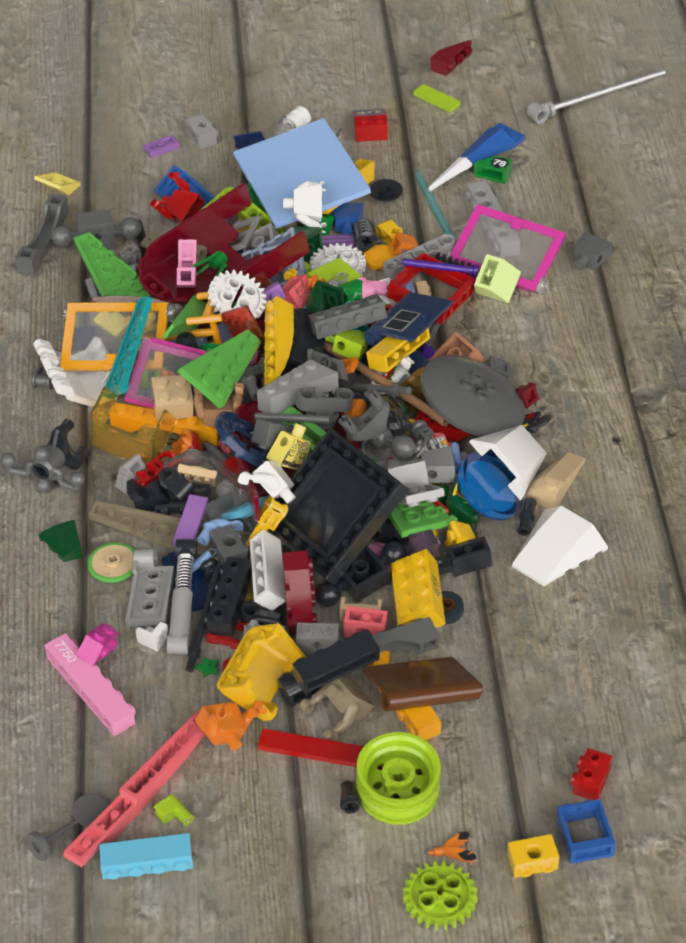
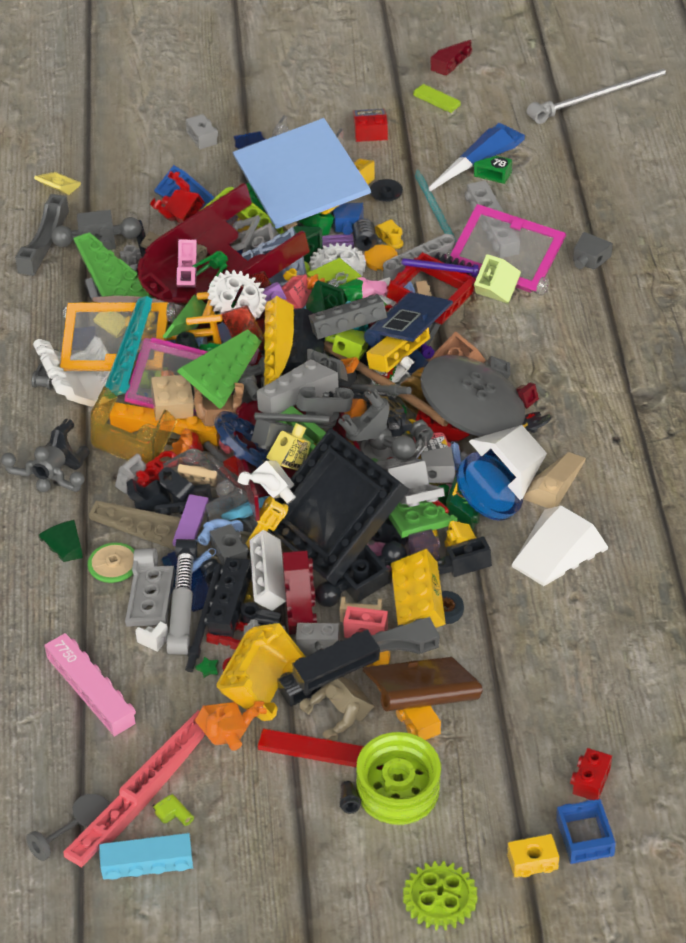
dark pink brick [76,622,120,666] -> none
medium lavender tile [143,135,180,158] -> none
white wheel [281,106,311,132] -> none
white torso [283,181,327,234] -> none
orange brick [389,232,419,256] -> none
orange piece [427,832,477,862] -> none
black pin [517,498,537,536] -> none

